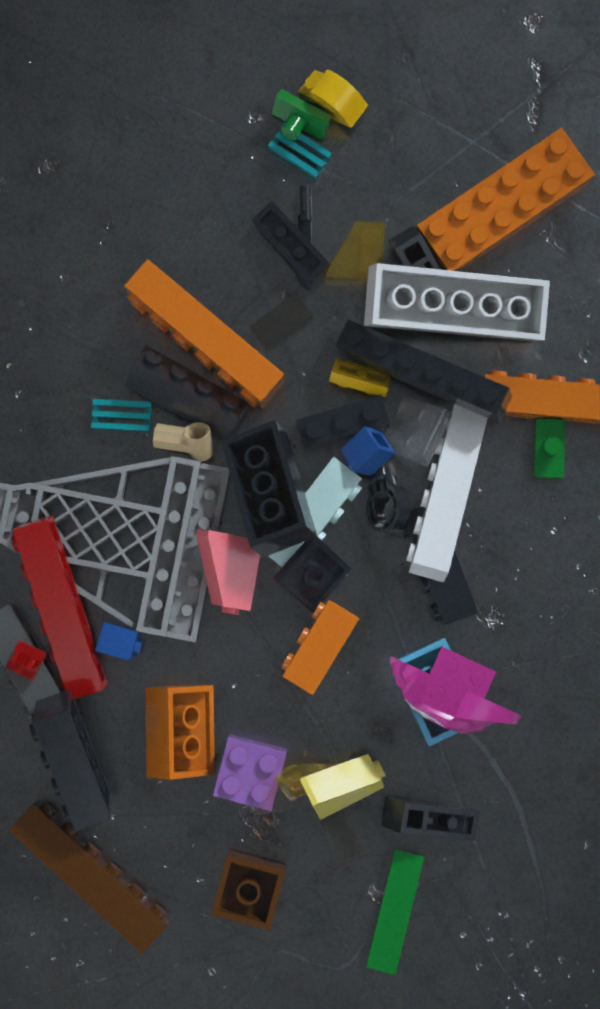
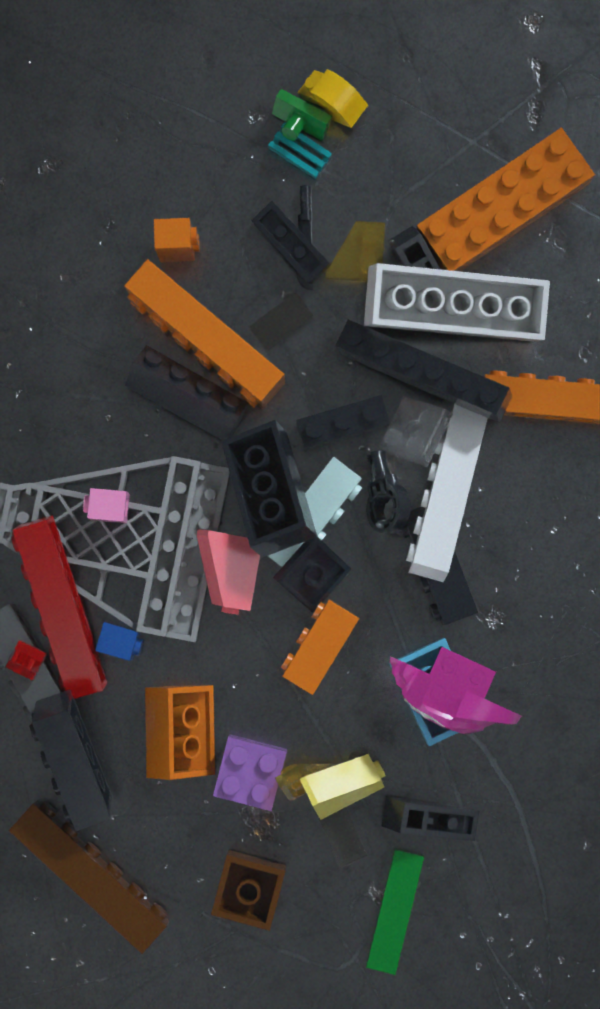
teal tile [91,399,152,432] -> none
tan piece [152,422,214,462] -> none
yellow plate [329,357,391,398] -> none
blue brick [341,426,395,476] -> none
green tile [533,419,566,479] -> none
none -> bright pink brick [83,488,130,523]
none -> orange brick [154,218,200,262]

